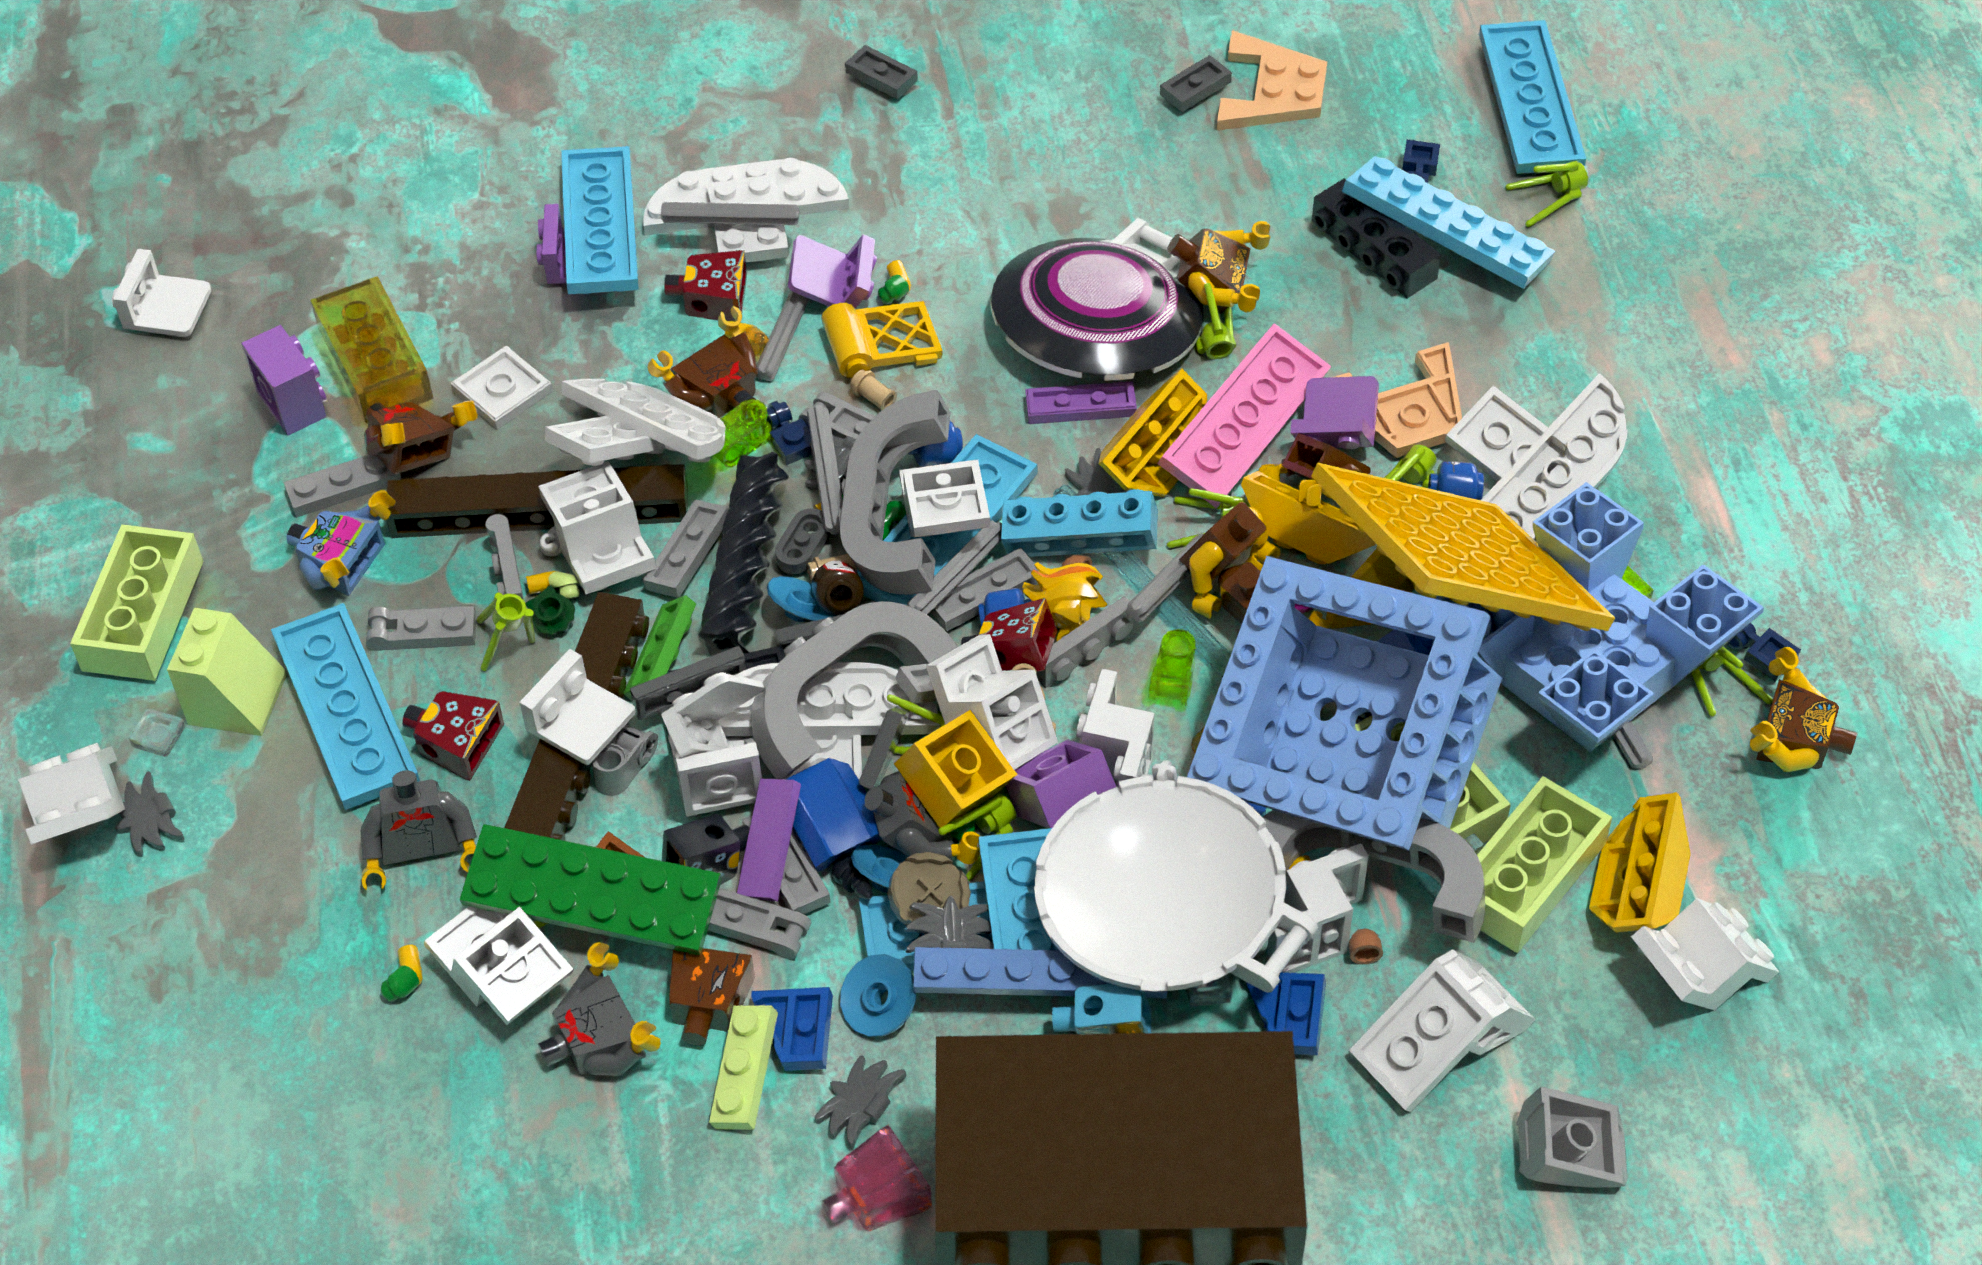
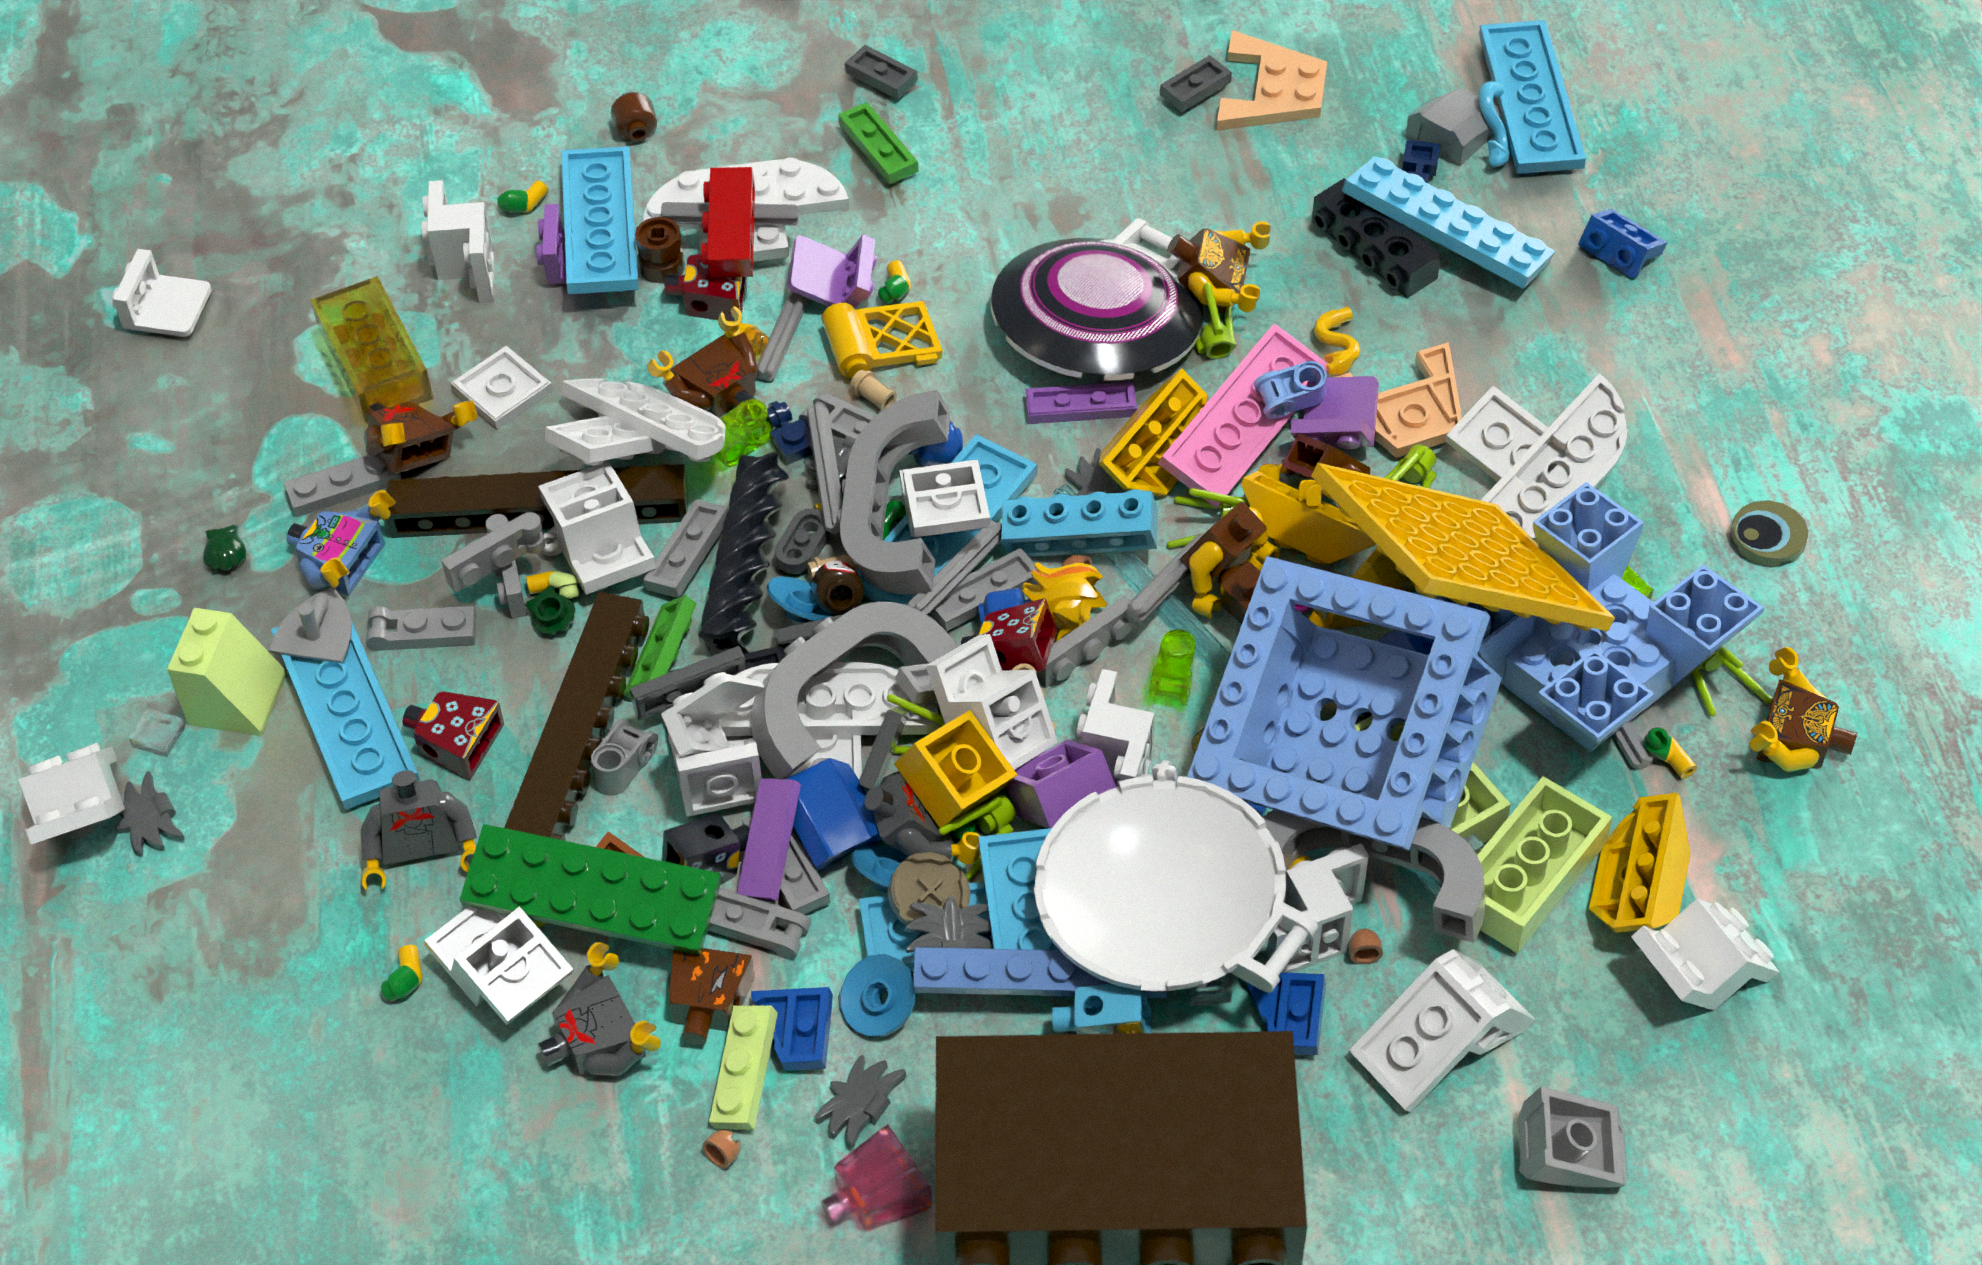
yellowish green brick [70,524,204,681] -> none
medium lavender brick [241,325,327,435] -> none
lime plant [476,592,536,671] -> none
white bracket [519,649,636,765] -> none
black bar [832,856,873,900] -> none
blue head [1428,461,1484,501] -> none
lime plant [1505,161,1588,227] -> none
dark blue plate [1726,623,1801,682] -> none
none -> dark green animal [203,525,246,570]
none -> light grey shield [268,587,352,664]
none -> white bracket [422,180,494,303]
none -> light grey plate [441,512,545,593]
none -> arm [497,180,548,213]
none -> reddish brown head [611,92,658,142]
none -> reddish brown wheel [635,217,685,284]
none -> red brick [701,167,756,278]
none -> nougat hinge [702,1130,741,1169]
none -> bright green plate [838,102,919,184]
none -> light blue piece [1253,361,1327,419]
none -> yellow animal [1313,306,1361,375]
none -> light grey slope [1405,89,1501,166]
none -> medium azure animal [1479,81,1510,167]
none -> blue bracket [1579,208,1668,278]
none -> arm [1644,727,1697,779]
none -> olive tile [1730,500,1809,567]

